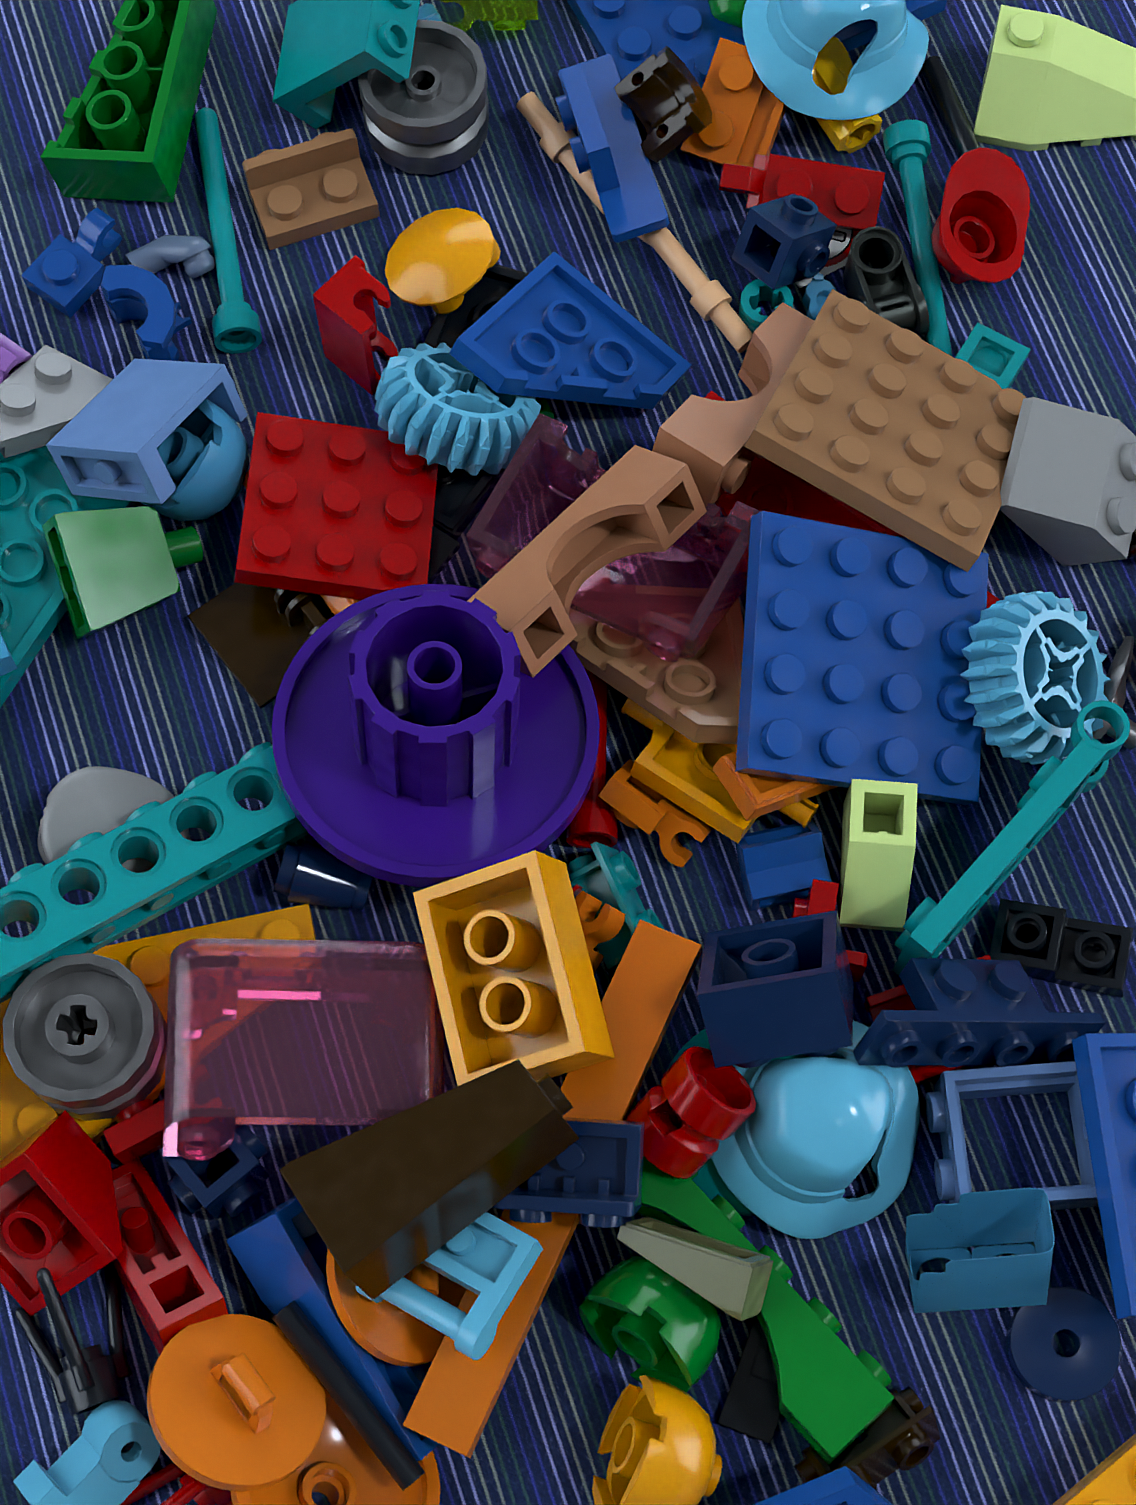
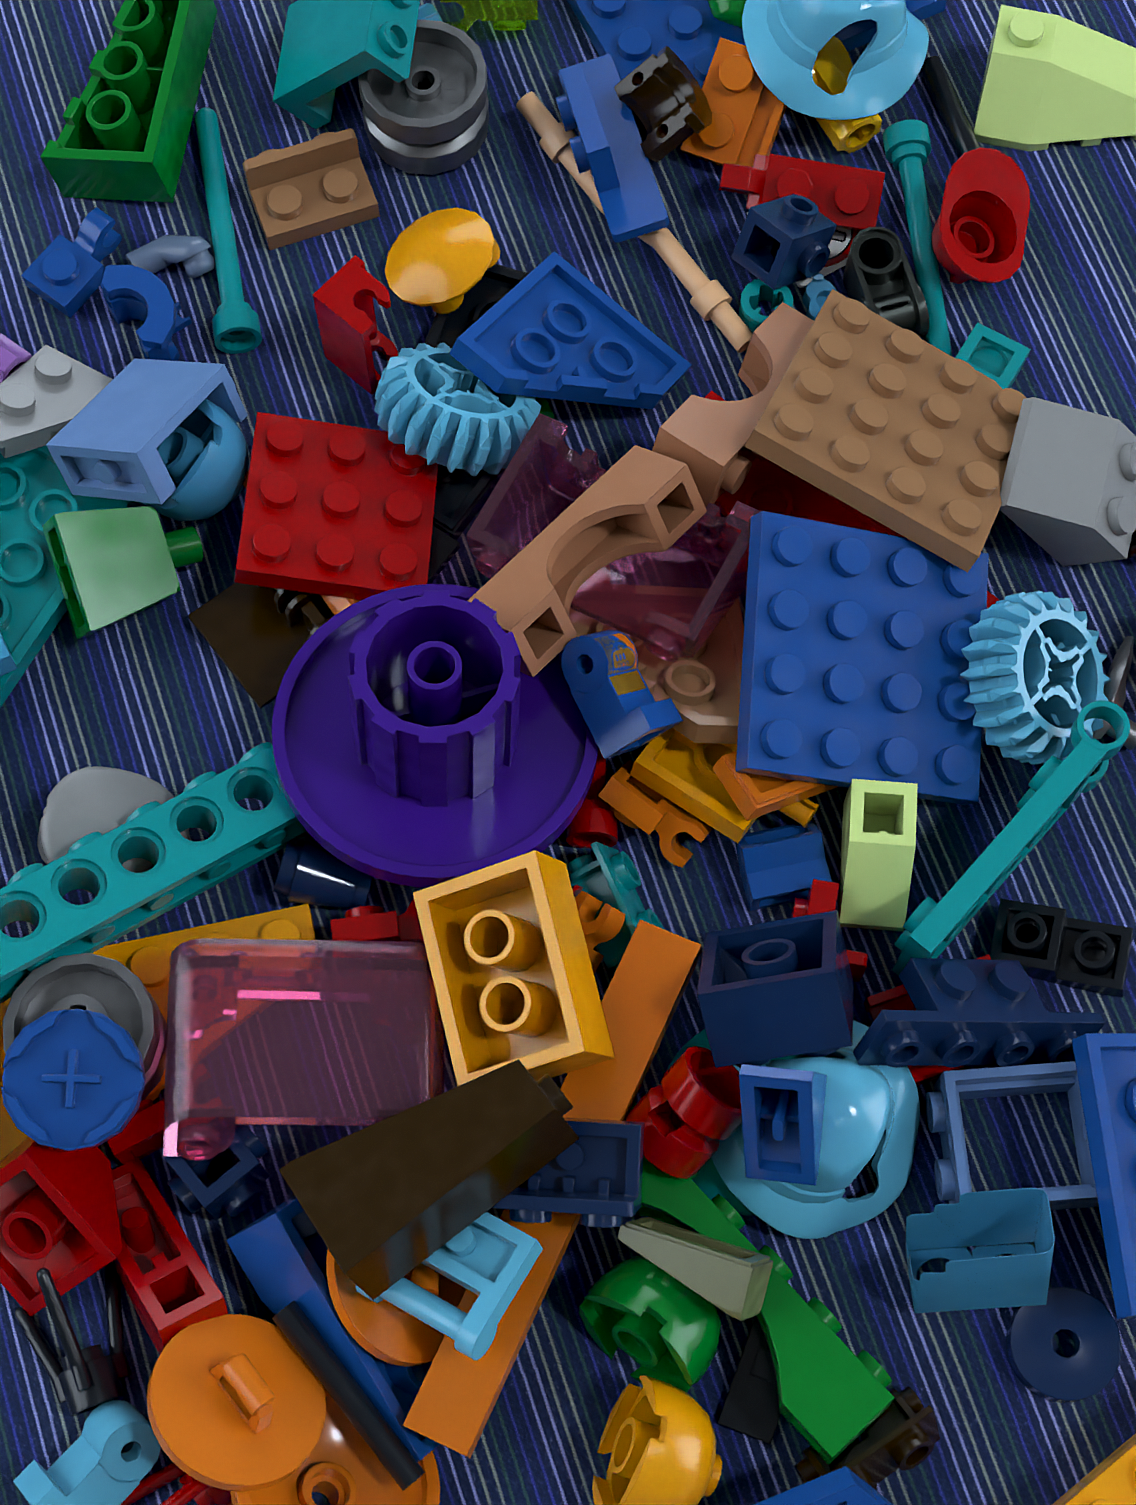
none -> blue tile [1,1009,146,1151]
none -> red plate [330,900,425,962]
none -> blue leg [561,630,683,759]
none -> blue slope [739,1064,827,1186]

